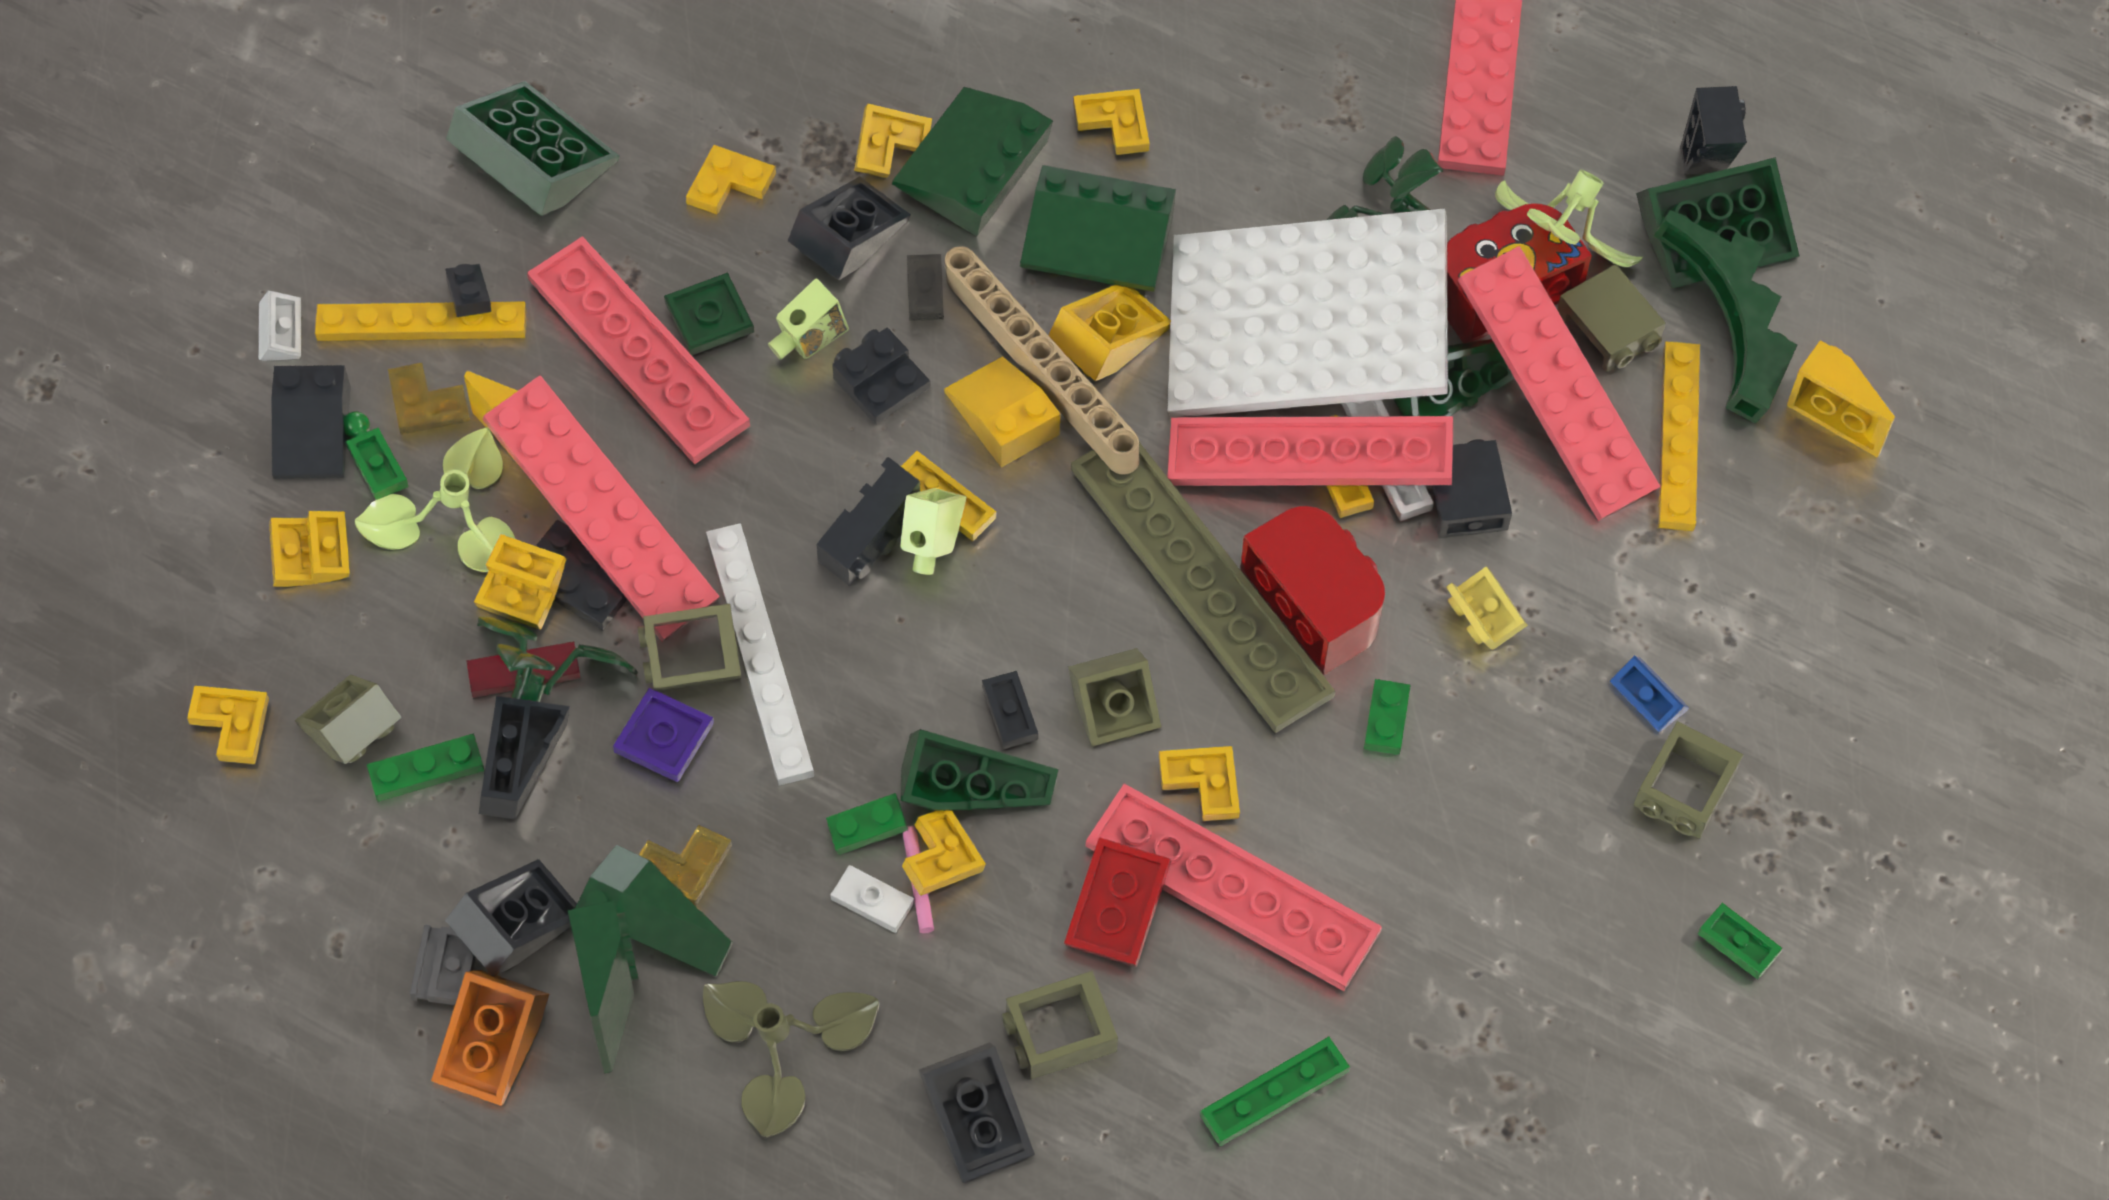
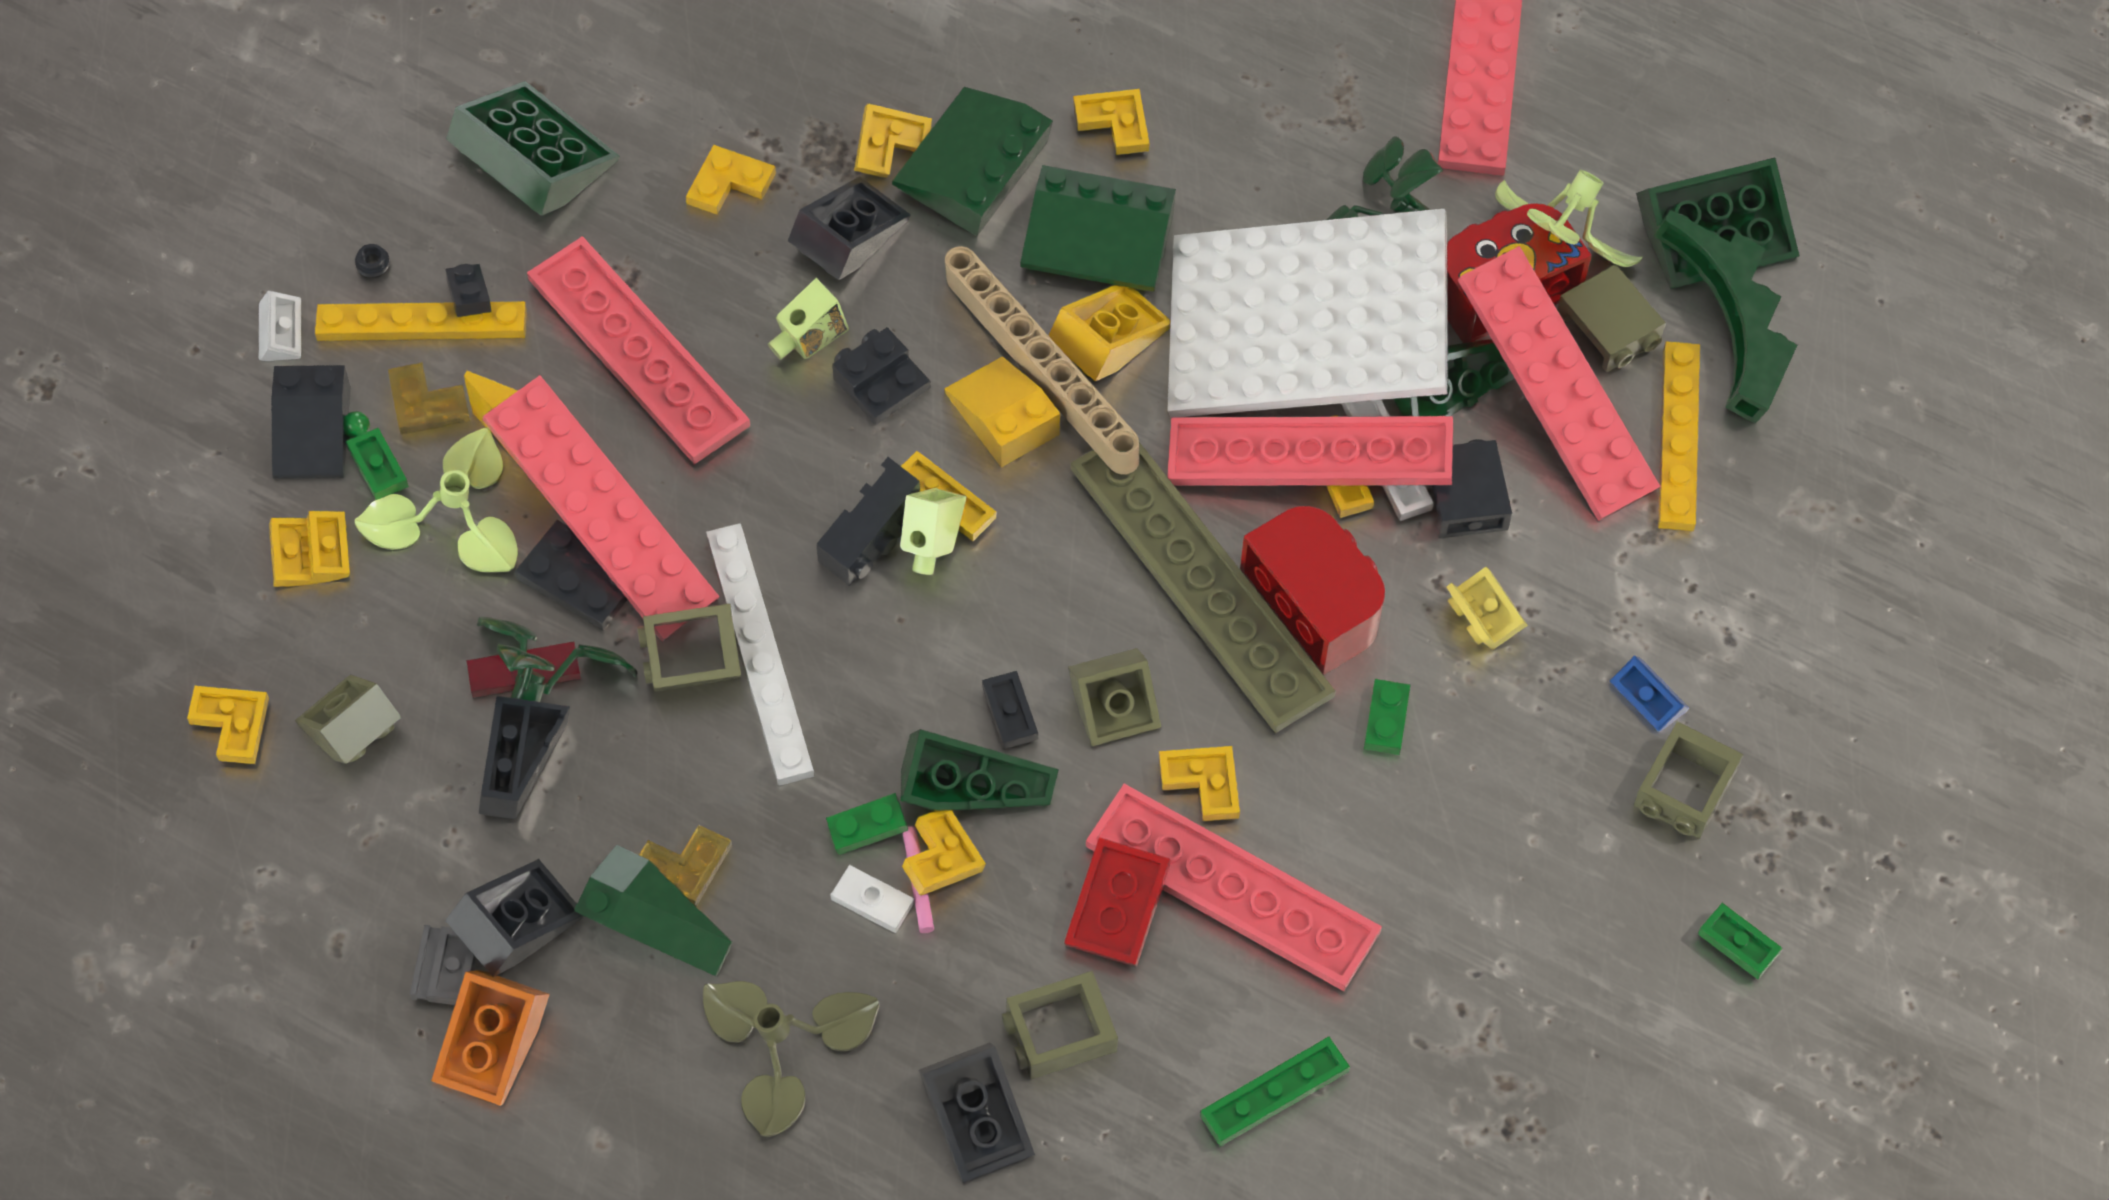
green plate [367,733,485,802] -> none
yellow slope [474,534,566,630] -> none
dark green slope [568,900,639,1074] -> none
dark purple plate [613,688,714,782] -> none
dark green plate [664,272,755,355] -> none
clear smoke plate [907,254,944,321] -> none
black wedge [1680,86,1747,174] -> none
yellow slope [1786,340,1895,458] -> none
none -> black plate [355,244,390,277]

